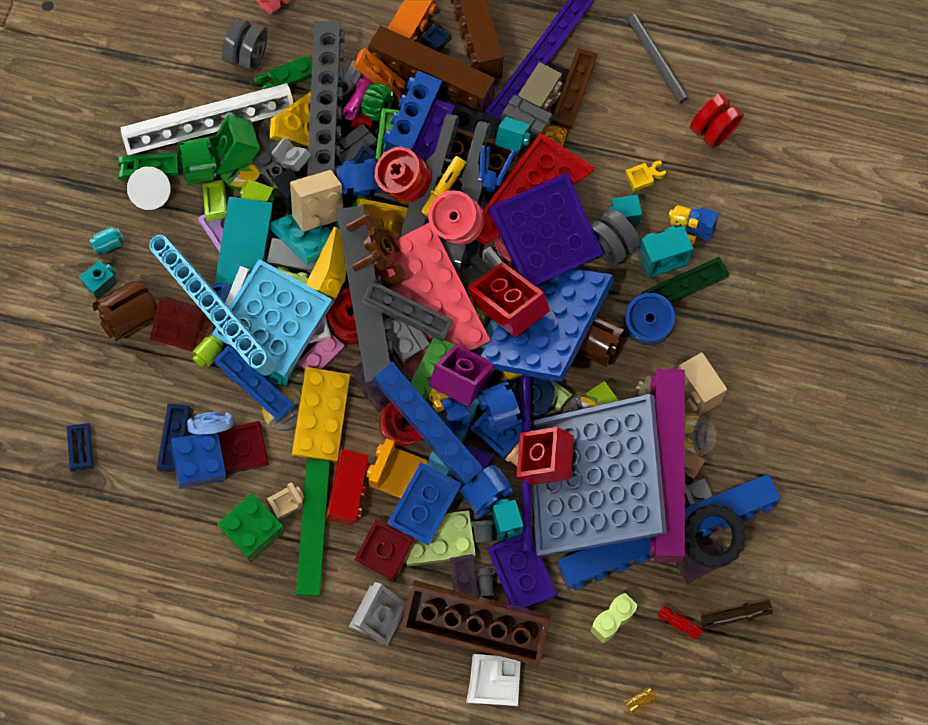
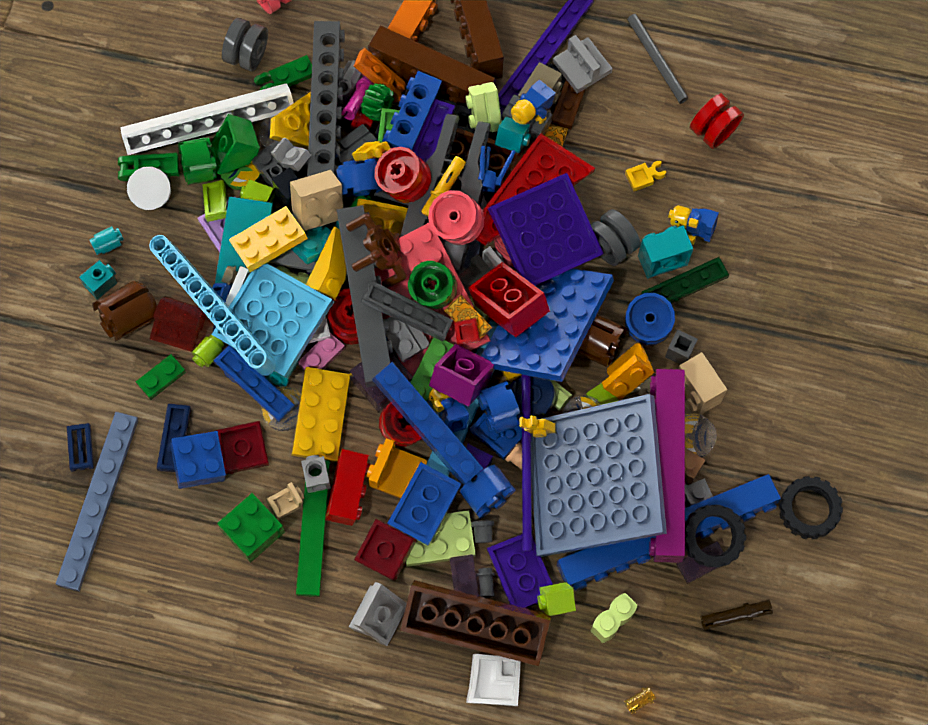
light blue tile [187,412,233,434] -> none
dark blue tile [422,24,451,52] -> none
teal brick [492,499,523,543] -> none
red brick [516,427,574,485] -> none
teal brick [607,195,642,224] -> none
red axle [658,606,702,639] -> none
none -> sand blue plate [56,412,138,592]
none -> green plate [136,354,186,400]
none -> dark tan plate [222,265,238,286]
none -> yellow plate [229,206,308,272]
none -> light grey brick [301,455,331,493]
none -> yellow plate [352,141,391,161]
none -> green brick [408,261,457,309]
none -> tile [444,295,492,343]
none -> red tile [454,318,481,345]
none -> yellowish green brick [466,82,502,132]
none -> piece [511,80,556,125]
none -> yellow plate [520,416,555,438]
none -> lime brick [537,582,576,616]
none -> light grey bracket [553,35,613,93]
none -> light orange bracket [602,343,655,400]
none -> dark grey brick [665,329,698,365]
none -> black tyre [779,476,843,540]

